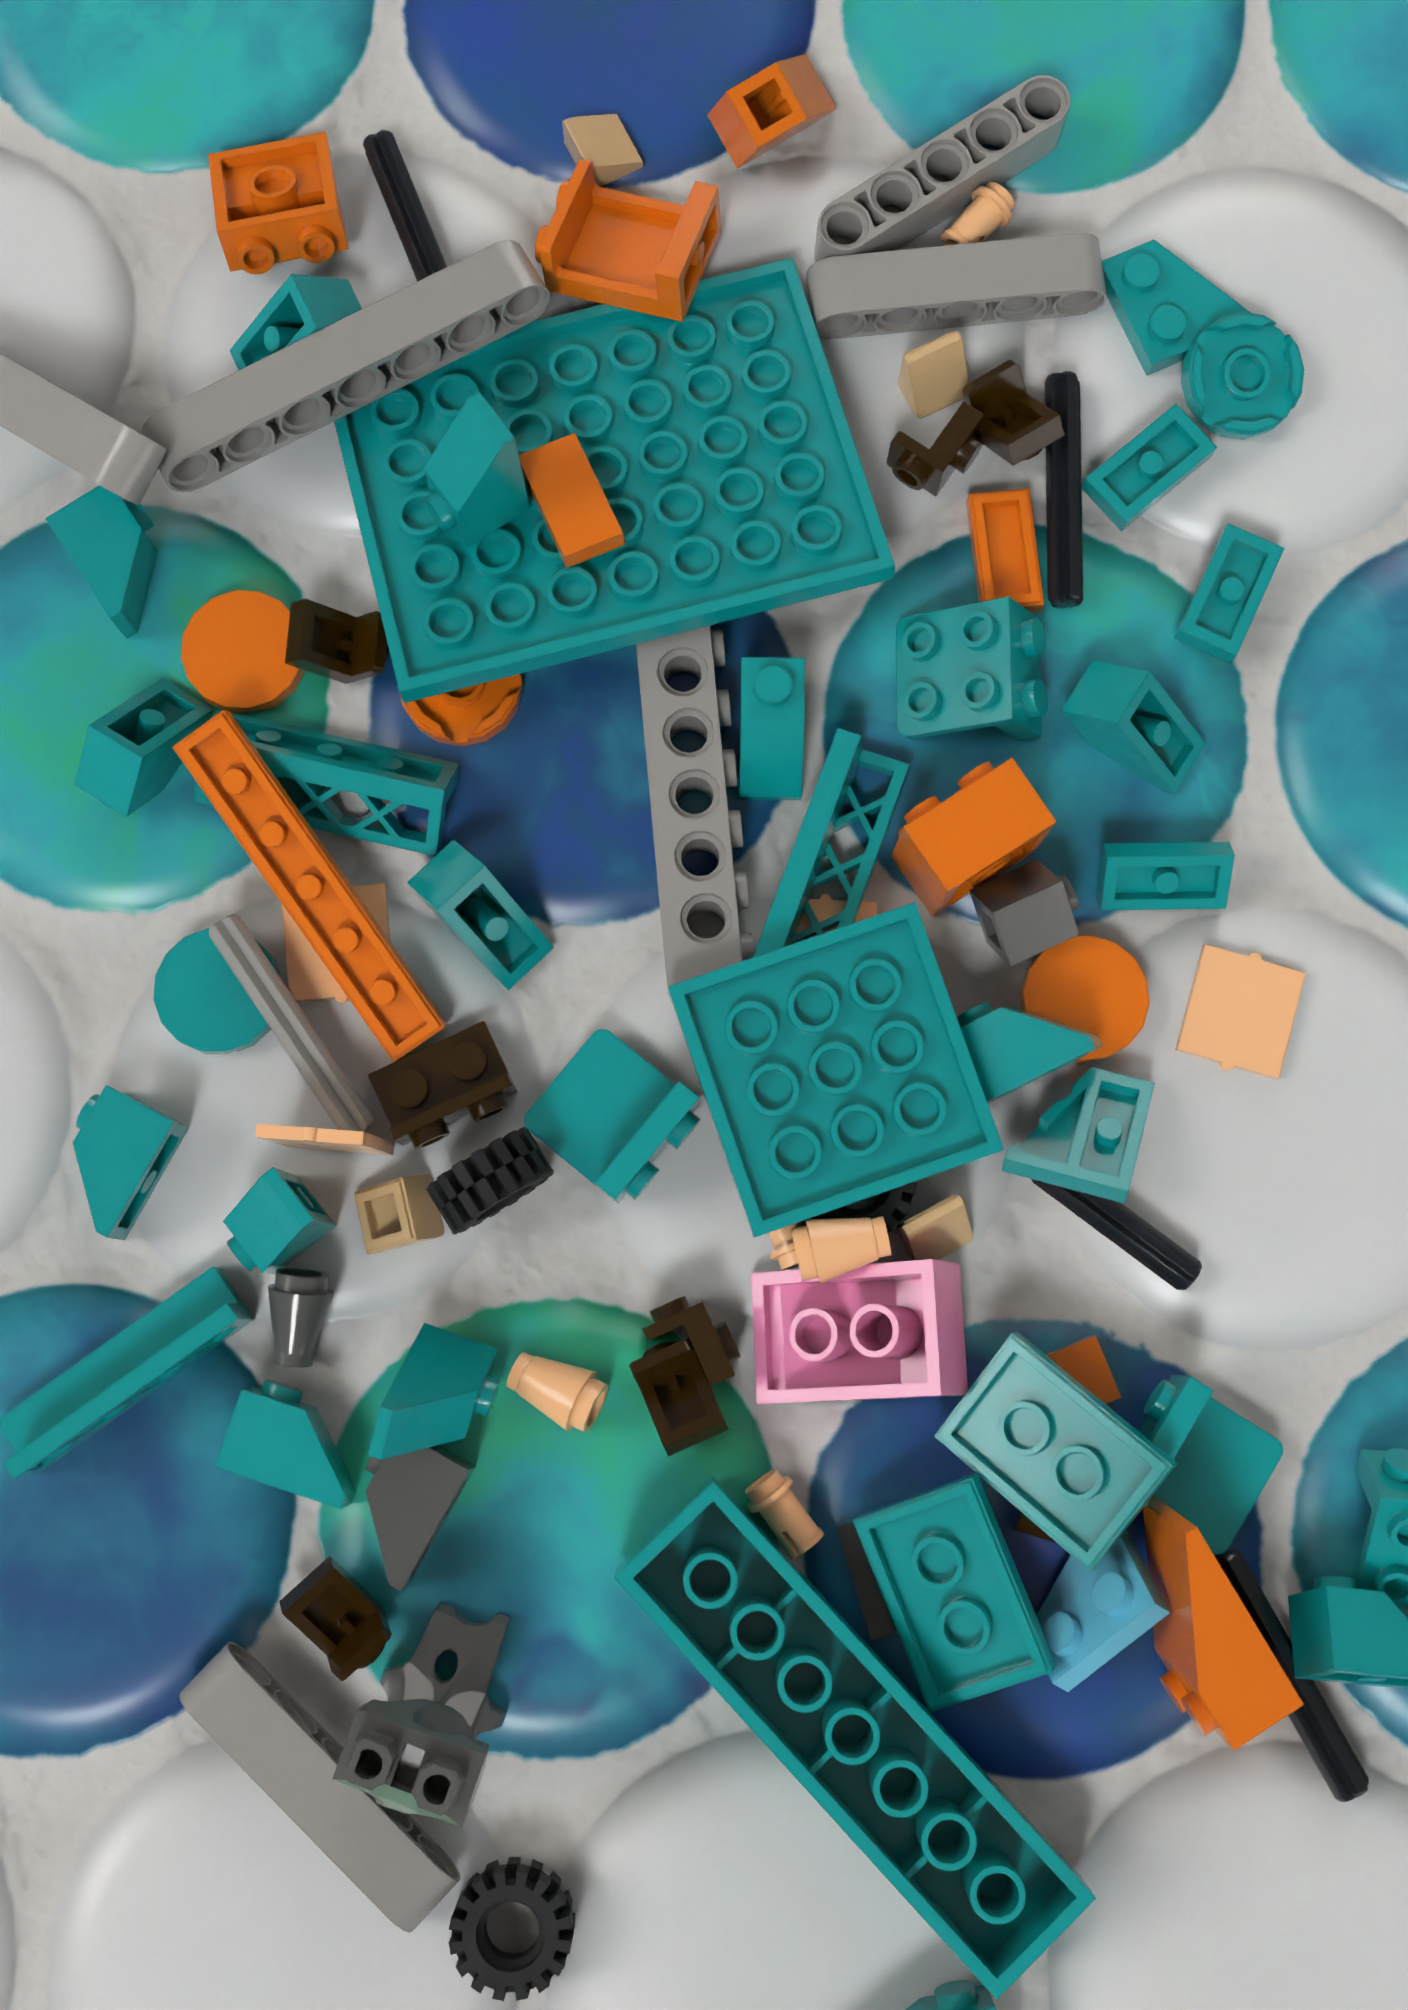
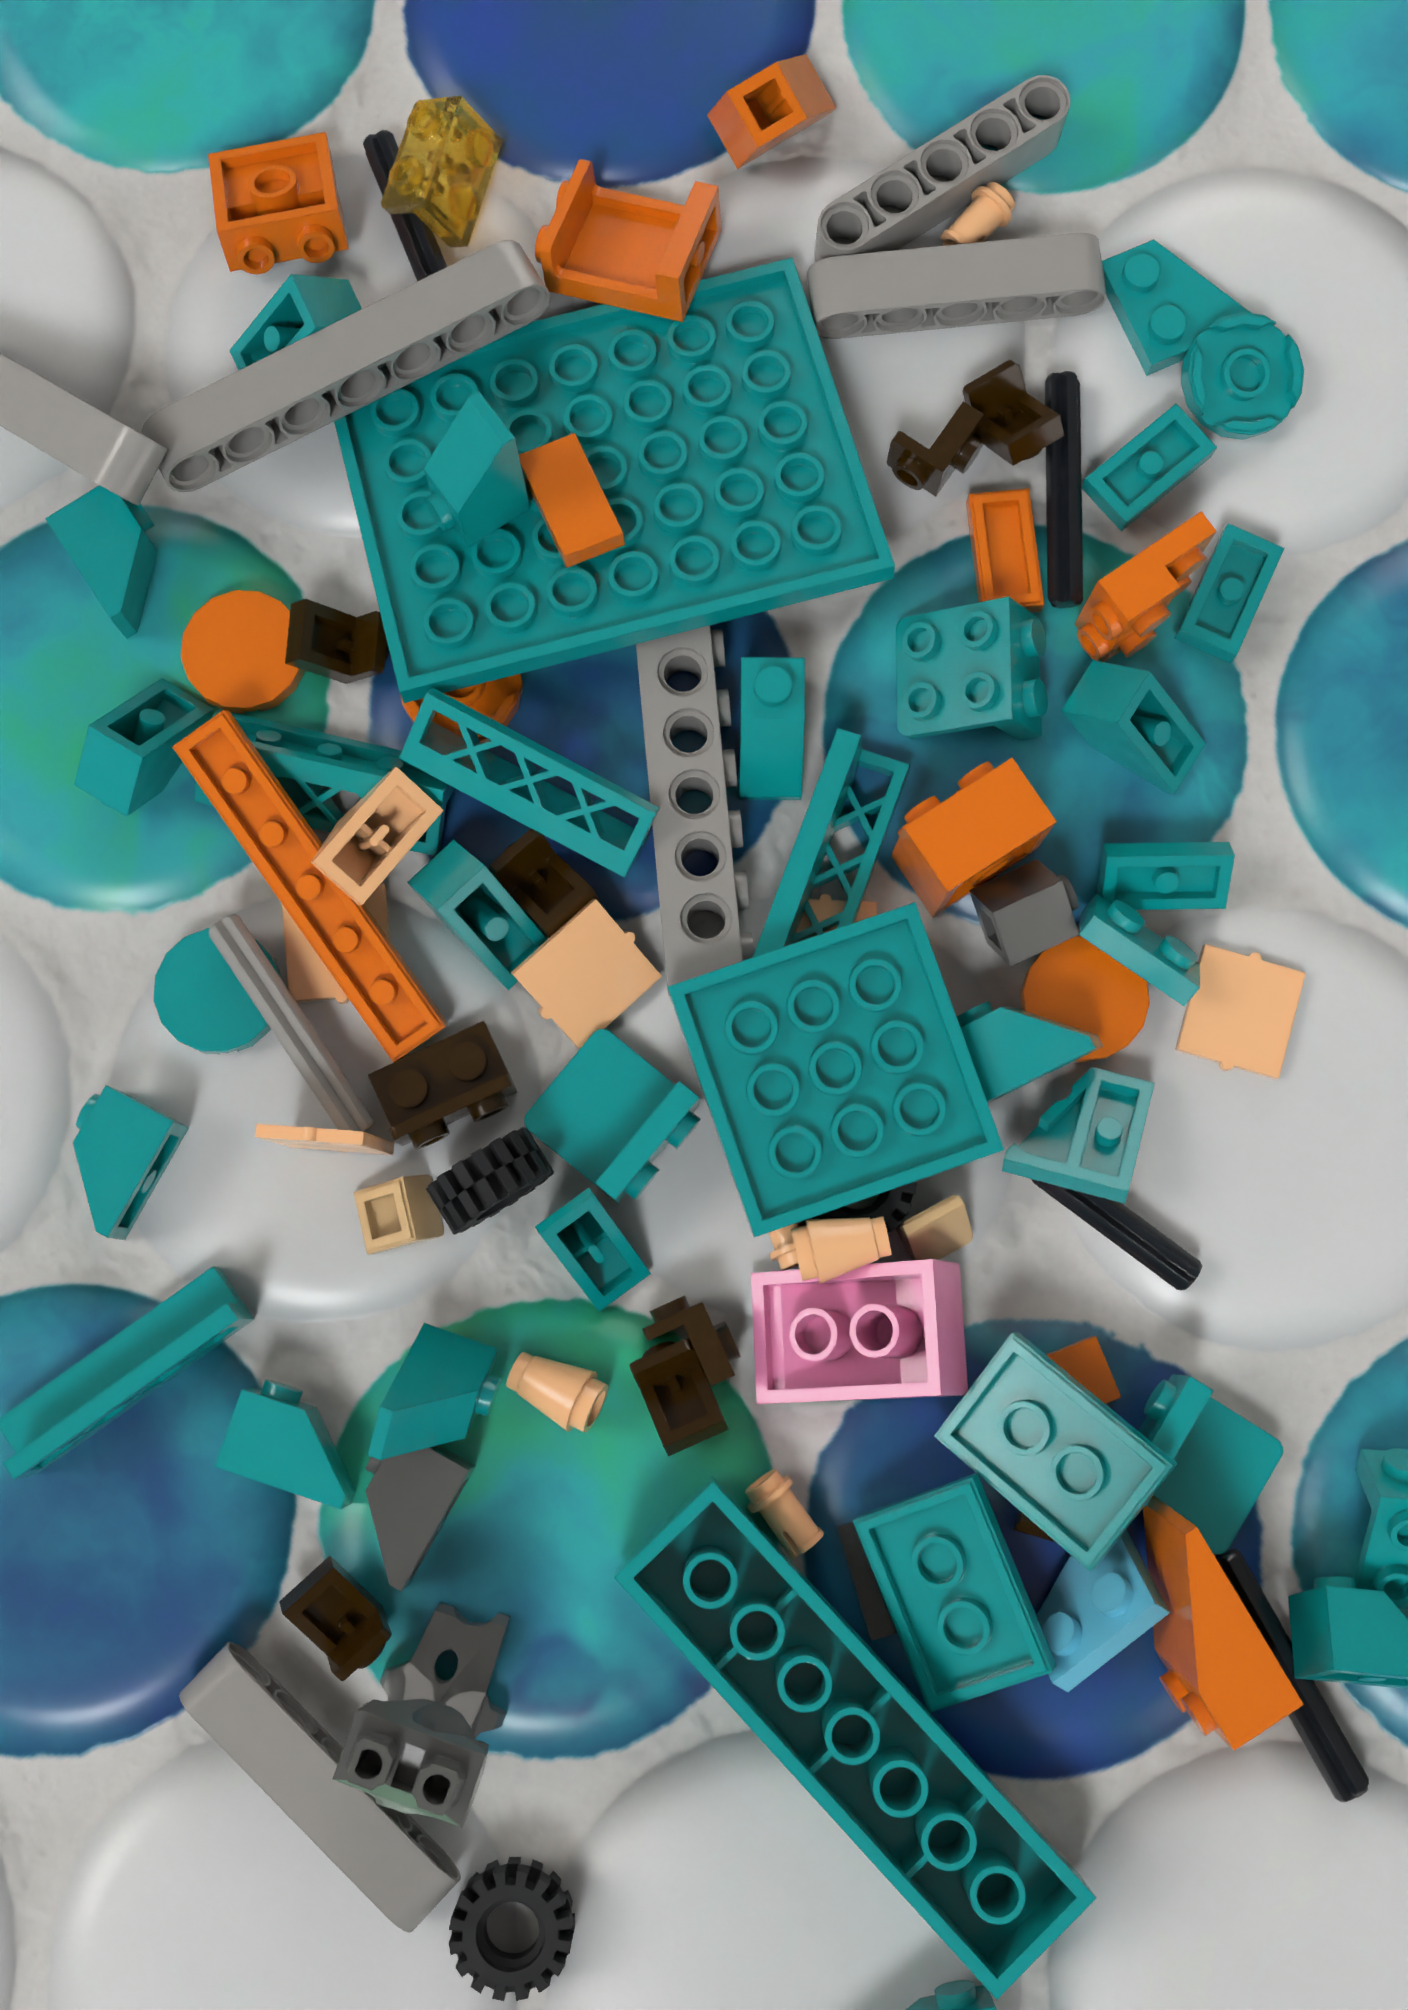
teal slope [223,1167,336,1275] -> none
dark grey cone [268,1268,334,1368] -> none
tan slope [562,114,643,187] -> none
tan slope [897,331,969,419] -> none
none -> light nougat slope [311,767,444,906]
none -> clear yellow bracket [381,95,503,248]
none -> teal fence [399,688,660,878]
none -> dark brown bracket [489,829,600,938]
none -> light nougat piece [511,898,662,1050]
none -> teal slope [535,1188,651,1312]
none -> orange plate [1075,511,1217,662]
none -> teal plate [1079,893,1200,1006]

